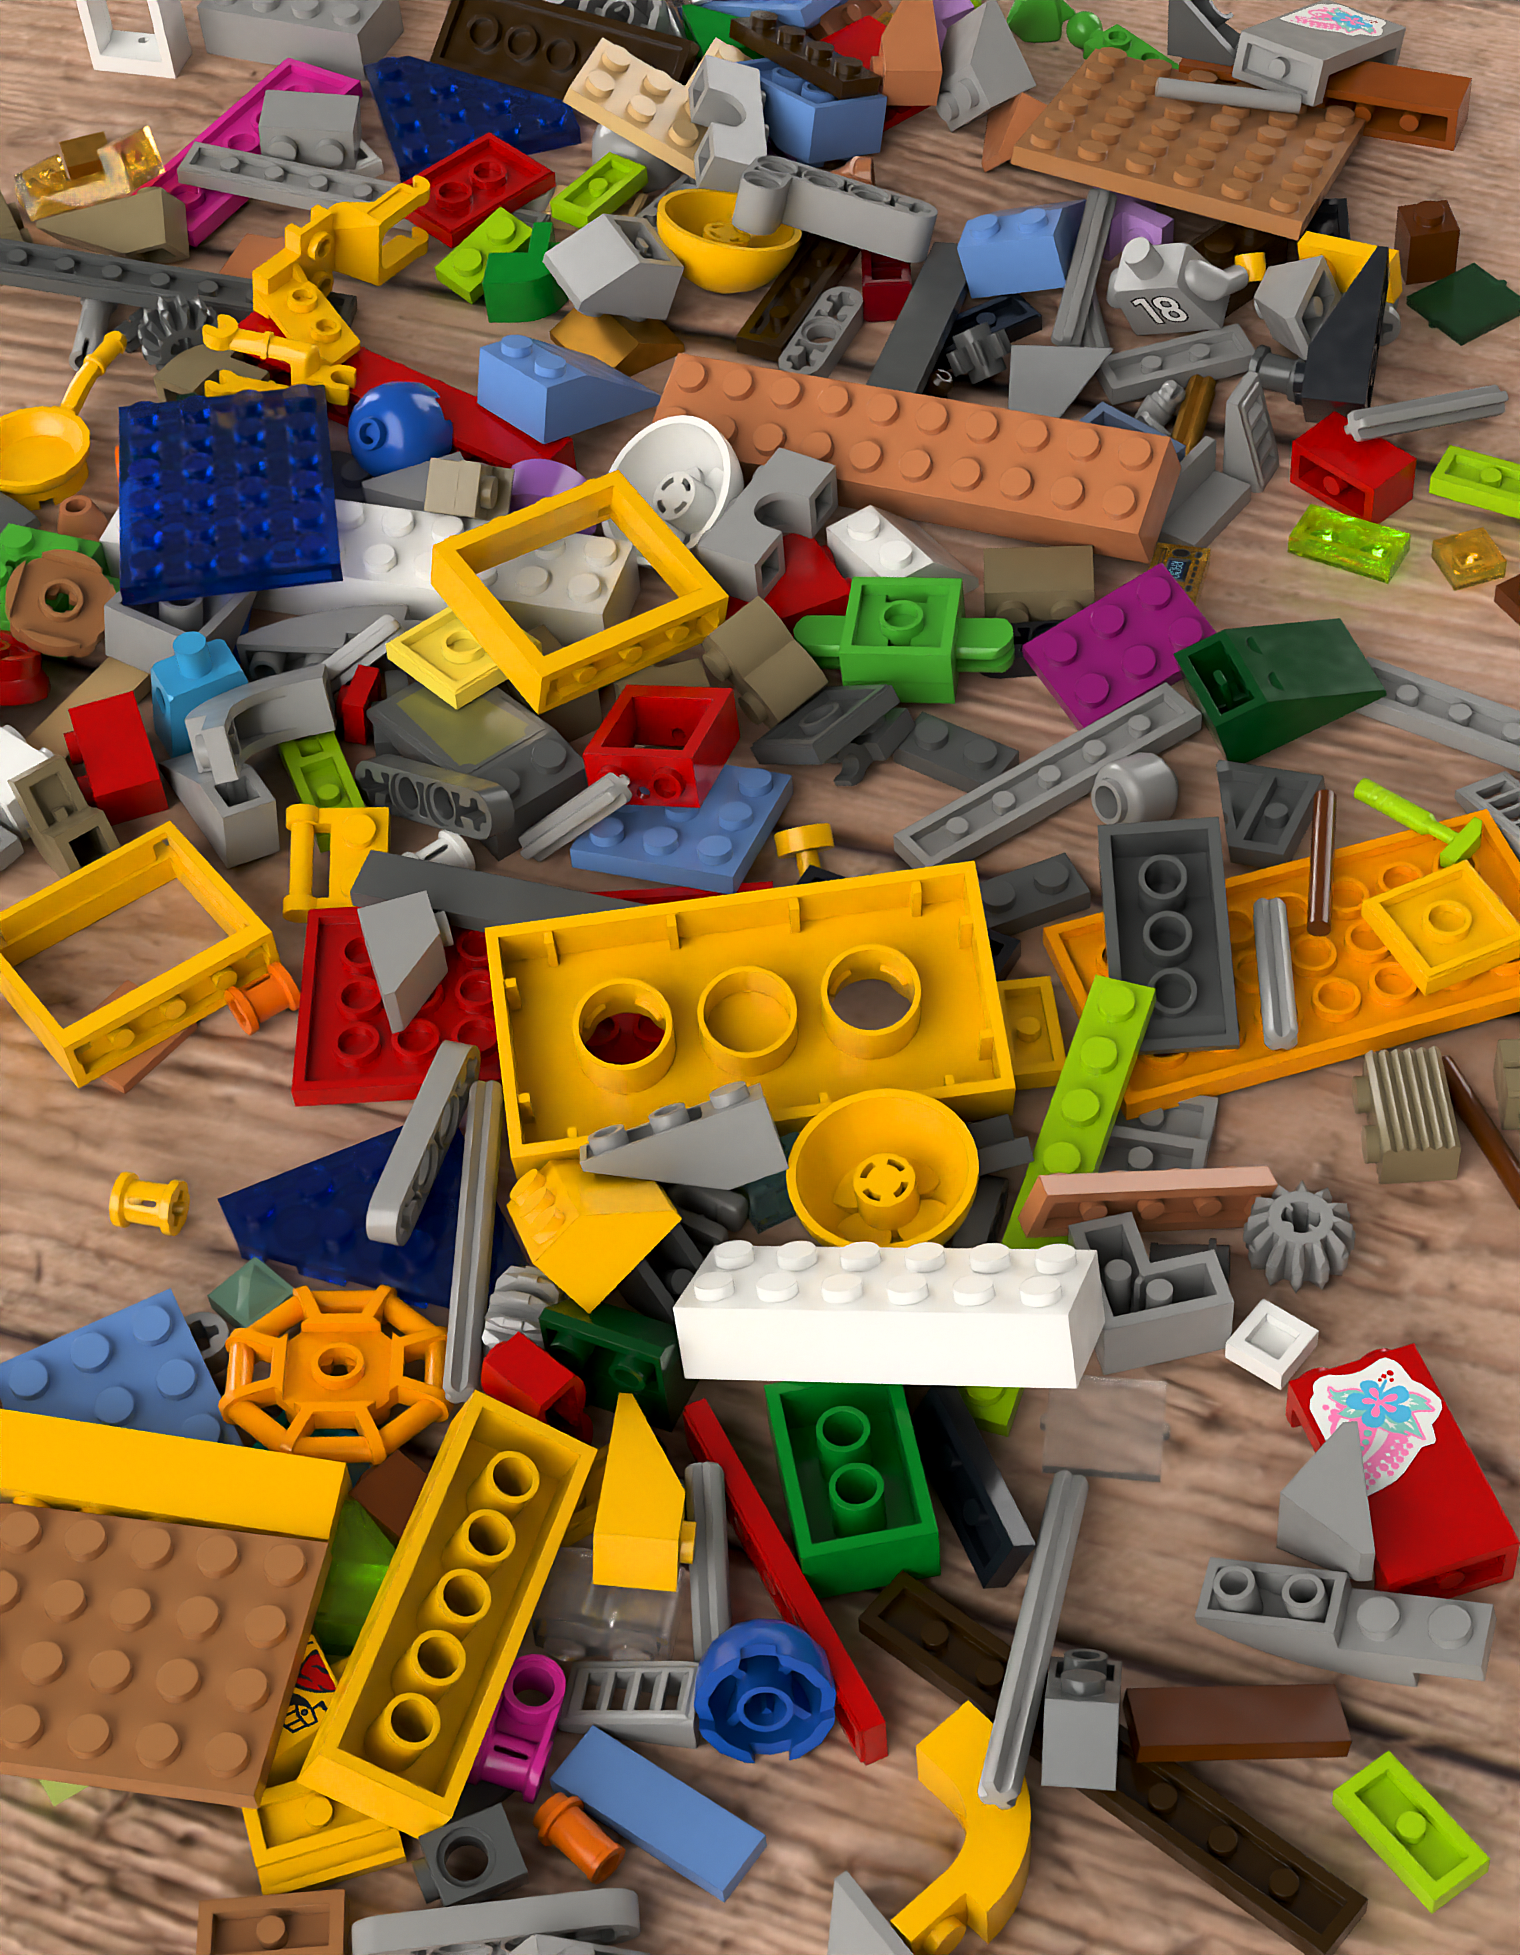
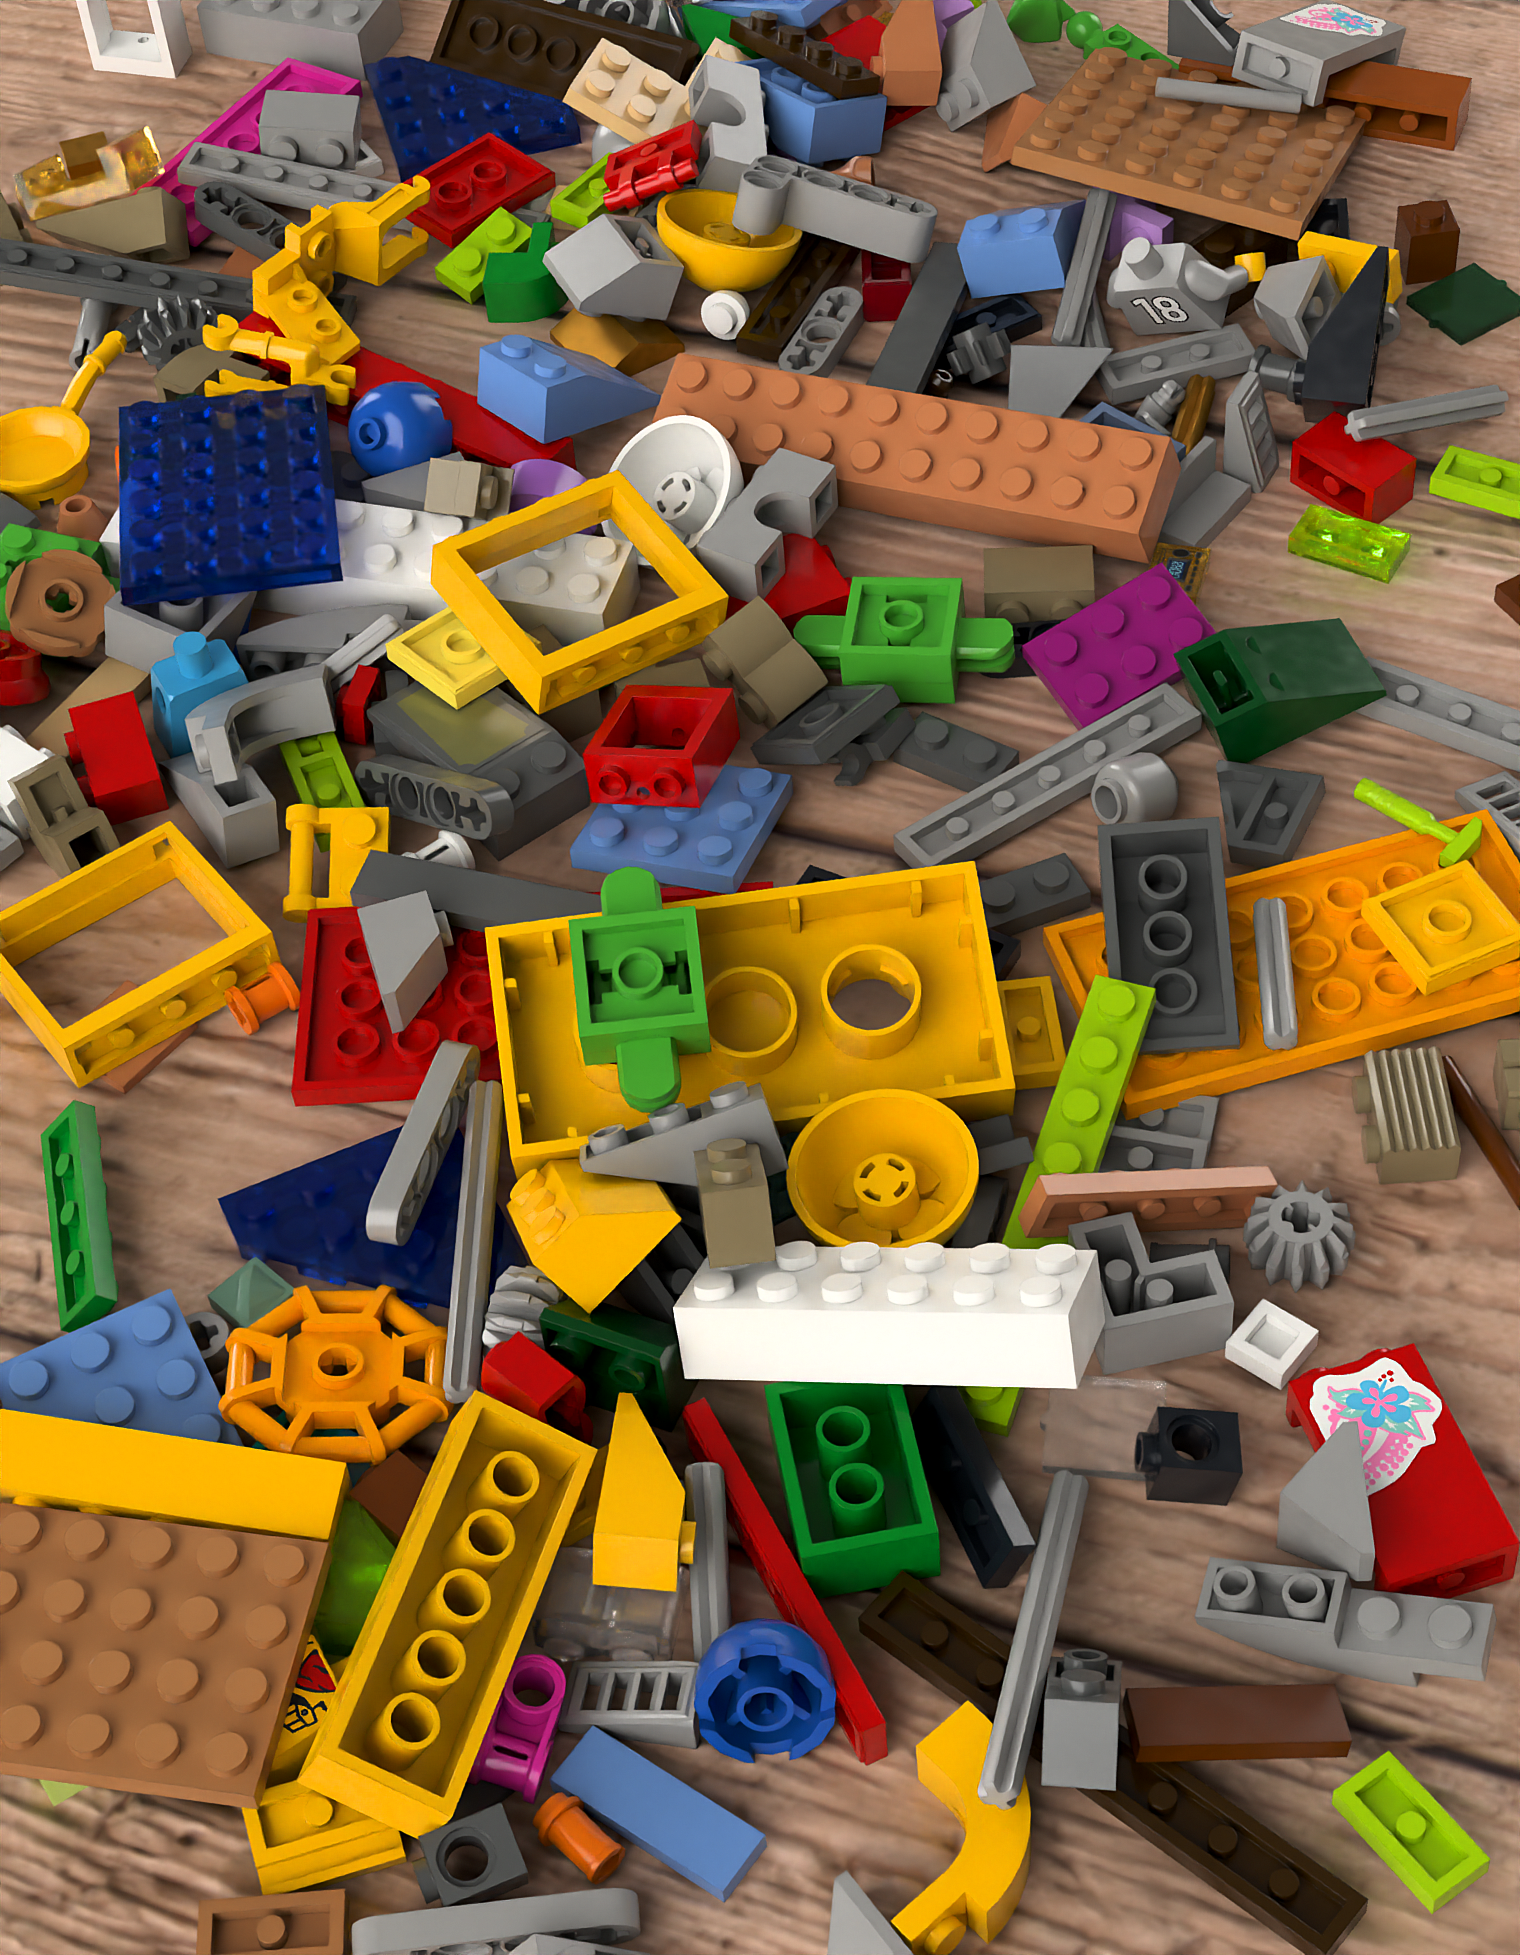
yellow bush [109,1171,190,1236] -> none
light grey axle [518,772,632,862] -> none
yellow tile [774,823,835,878] -> none
white slope [826,505,979,594] -> none
reddish brown bar [1307,789,1337,937] -> none
clear yellow plate [1431,527,1507,591] -> none
none -> green plate [40,1100,119,1333]
none -> dark grey beam [194,181,348,292]
none -> bright green brick [568,866,711,1113]
none -> red plate [603,120,703,212]
none -> dark tan brick [693,1138,776,1269]
none -> white plate [701,290,750,340]
none -> black brick [1134,1406,1243,1506]

